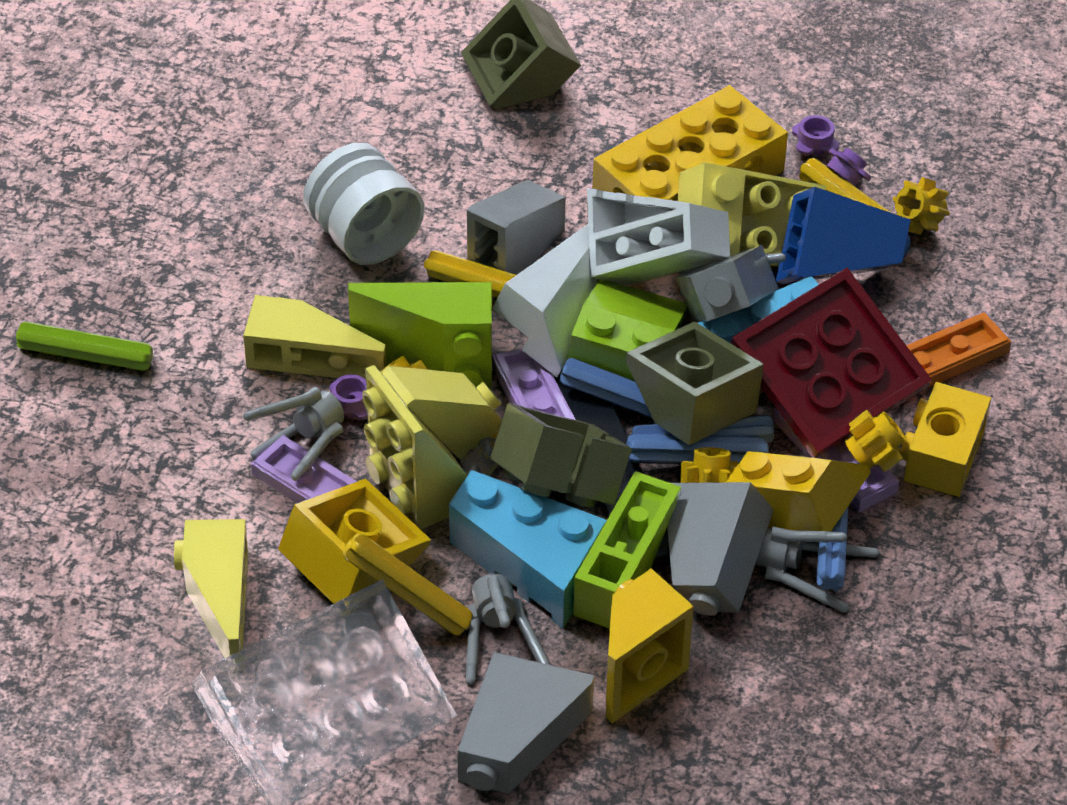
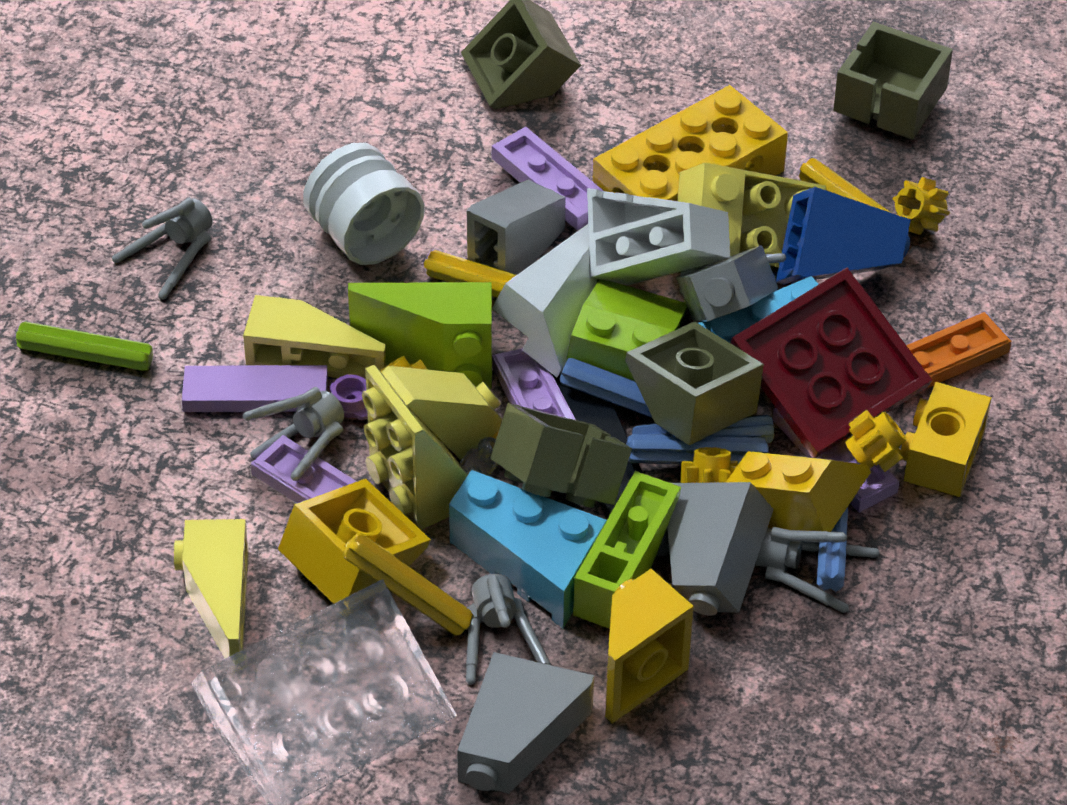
medium lavender plate [792,115,839,156] -> none
medium lavender plate [827,148,871,186] -> none
none -> light grey plant [112,197,213,300]
none -> lavender tile [182,365,328,412]
none -> lavender plate [492,127,603,230]
none -> olive piece [833,22,953,139]

